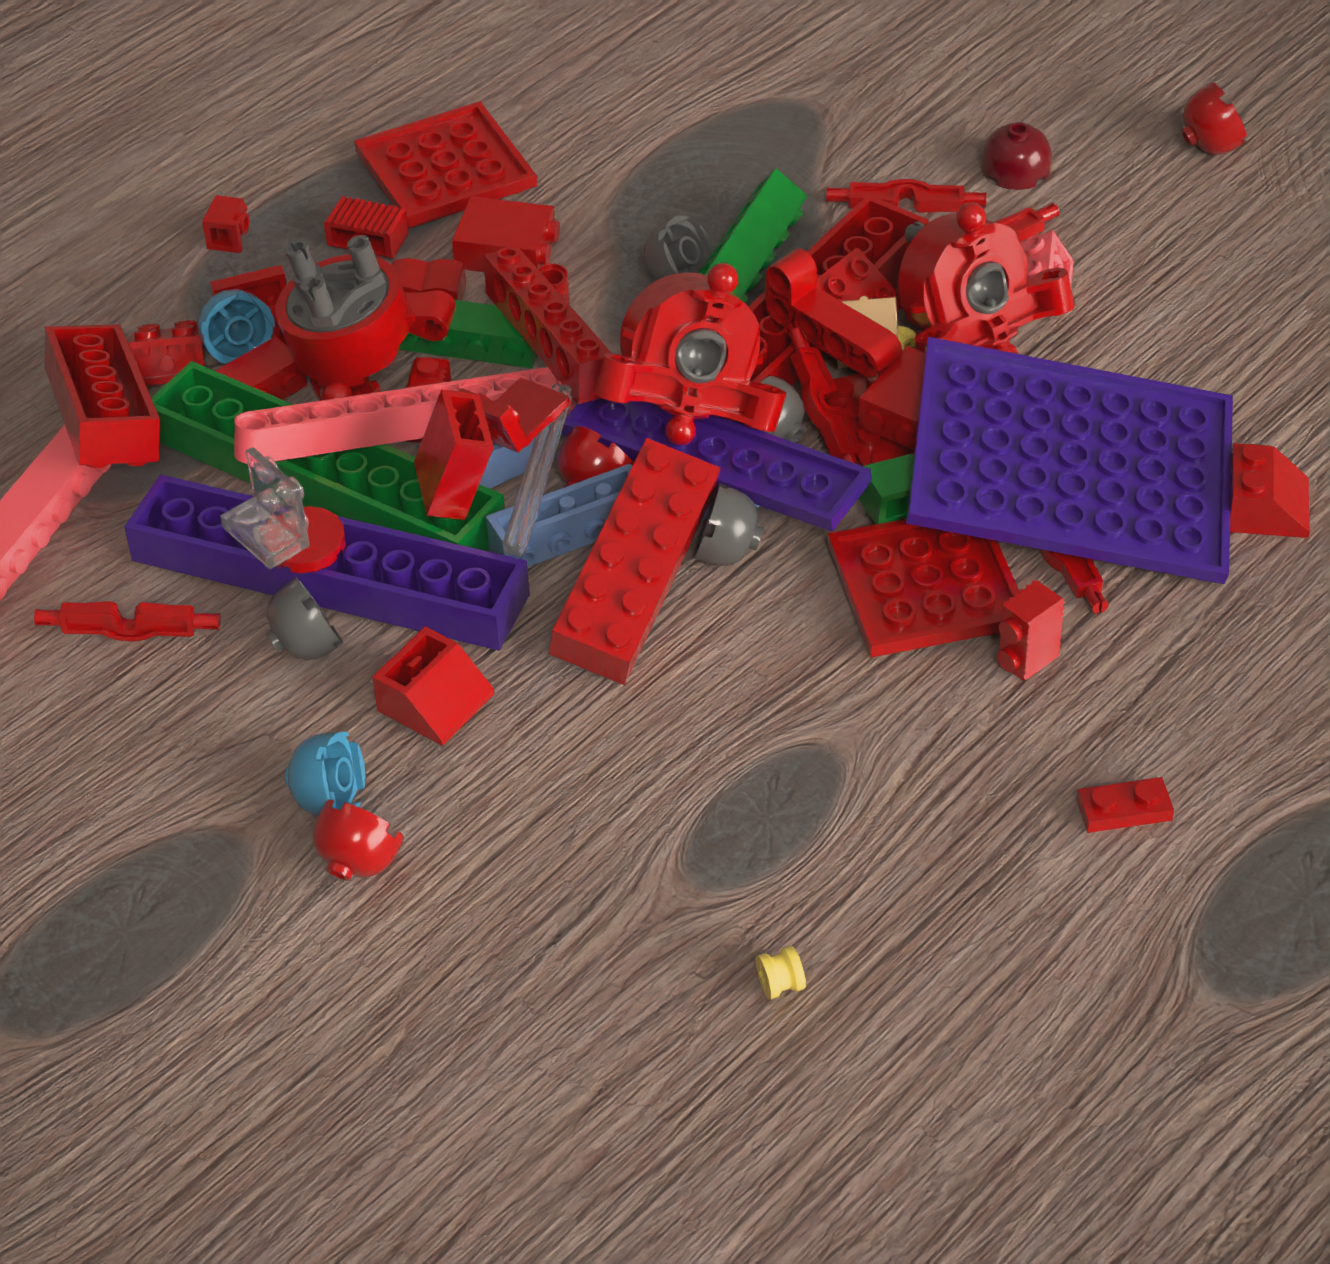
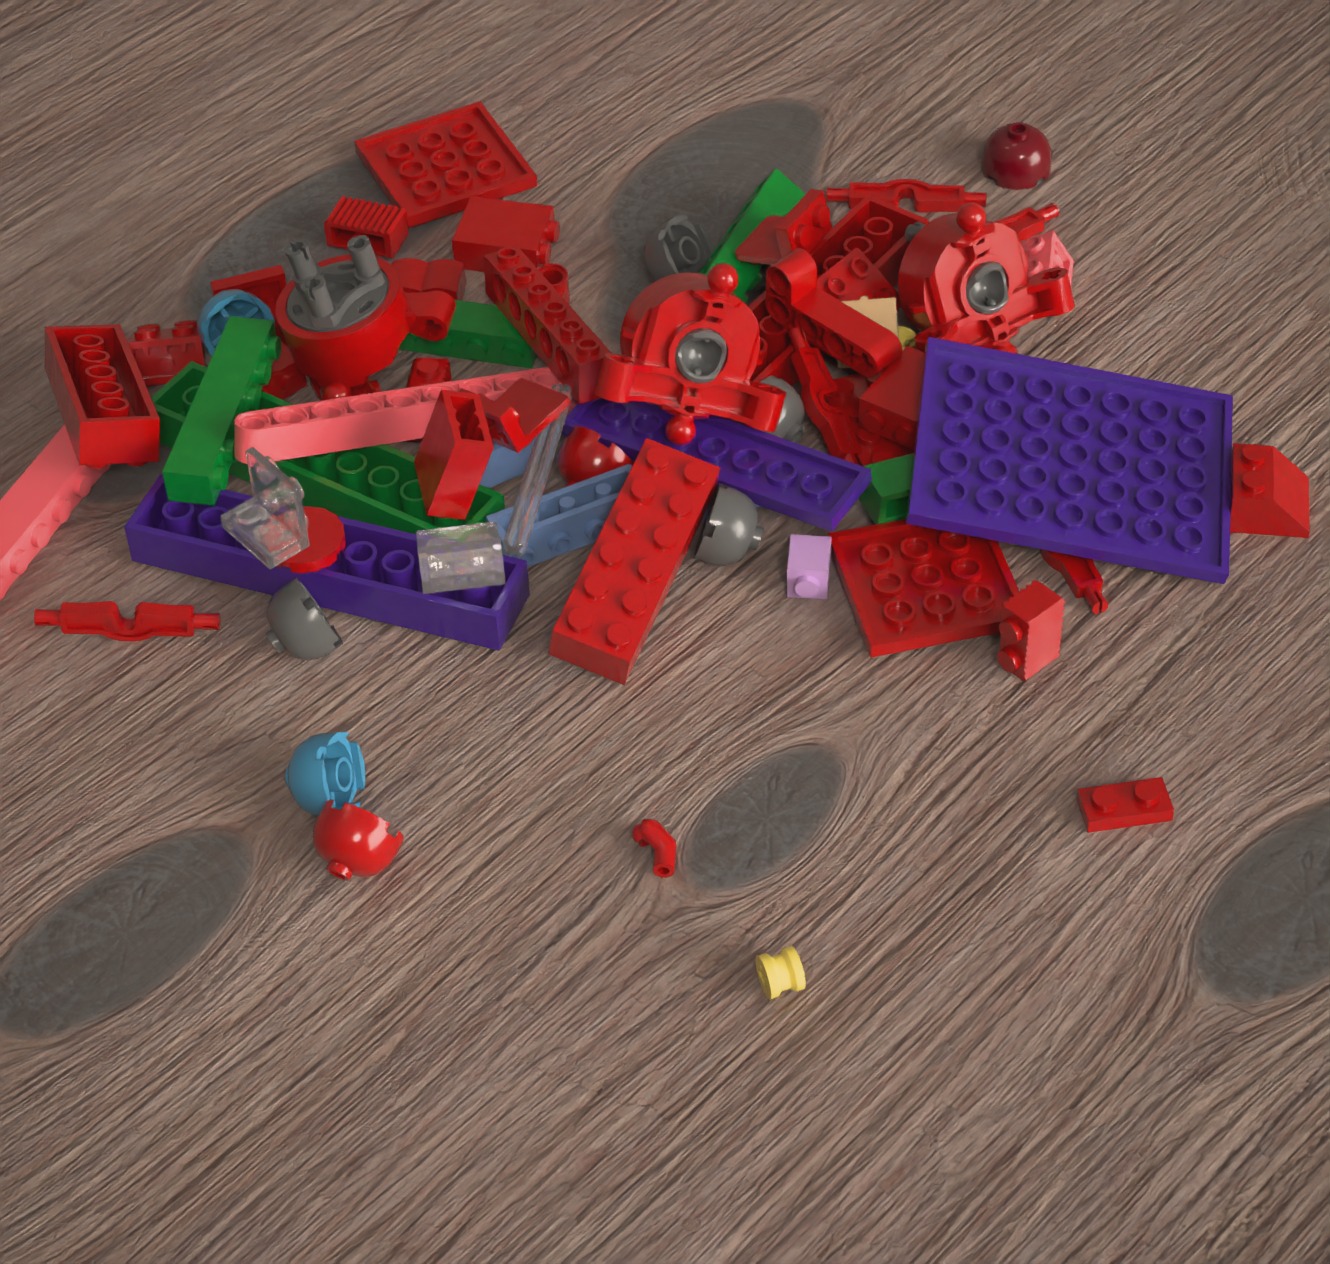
red brick [202,195,250,253] -> none
red slope [372,626,494,746] -> none
red cylinder [1181,82,1247,155] -> none
none -> green brick [162,316,282,506]
none -> clear bracket [416,522,506,594]
none -> red arm [632,819,677,878]
none -> red bracket [735,189,832,265]
none -> lavender brick [787,534,831,599]

